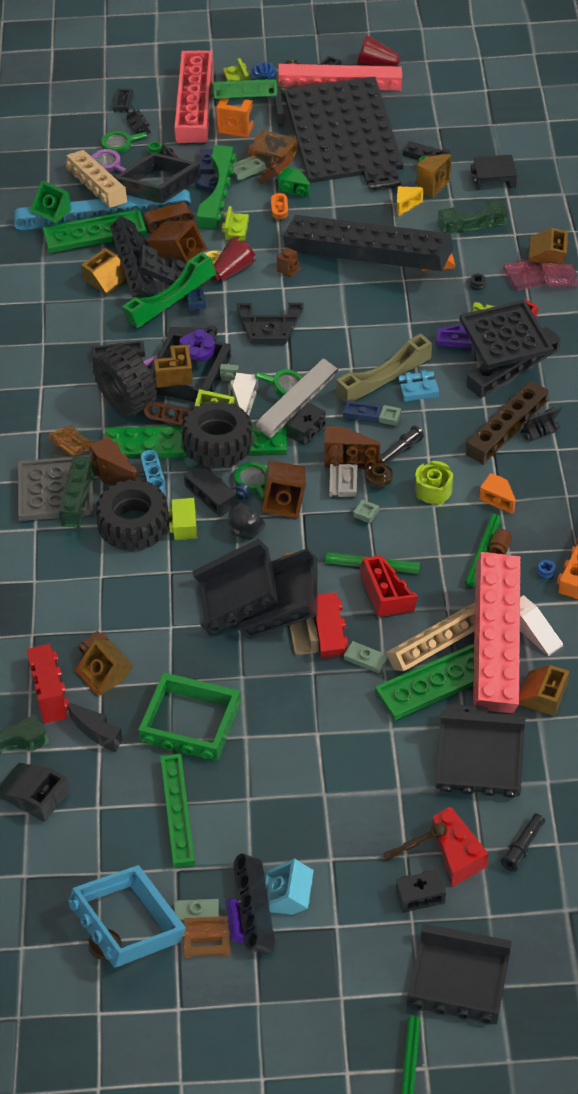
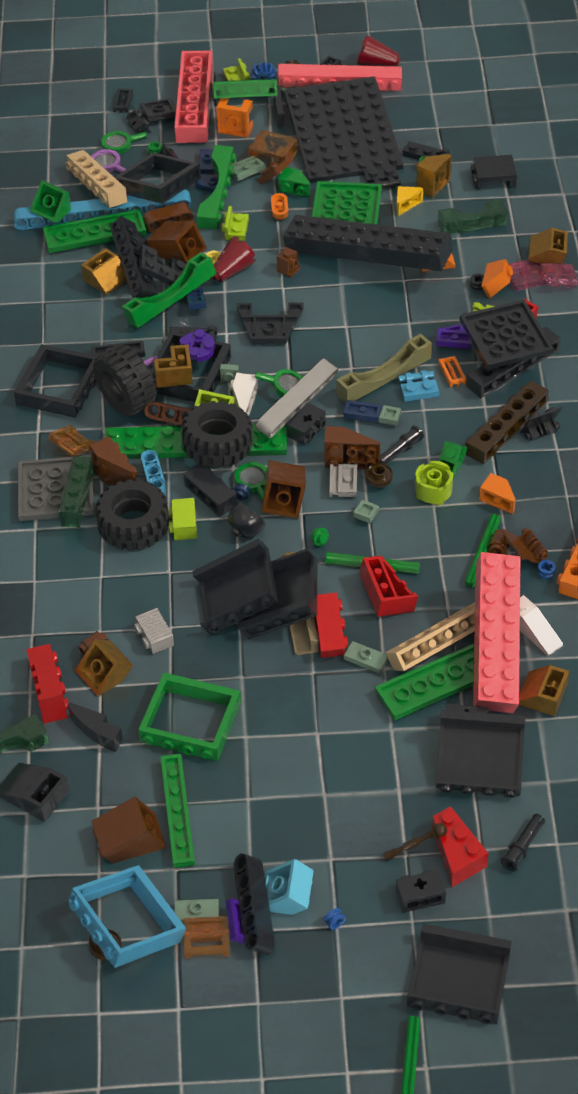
none -> black window [14,344,97,418]
none -> reddish brown slope [92,797,166,864]
none -> light grey brick [134,608,174,654]
none -> black plate [140,99,176,122]
none -> green plate [311,527,329,546]
none -> green plate [312,181,382,224]
none -> blue bush [324,908,346,930]
none -> orange tile [438,356,467,388]
none -> green slope [439,441,468,479]
none -> orange slope [482,259,513,298]
none -> reddish brown hinge [502,528,548,564]

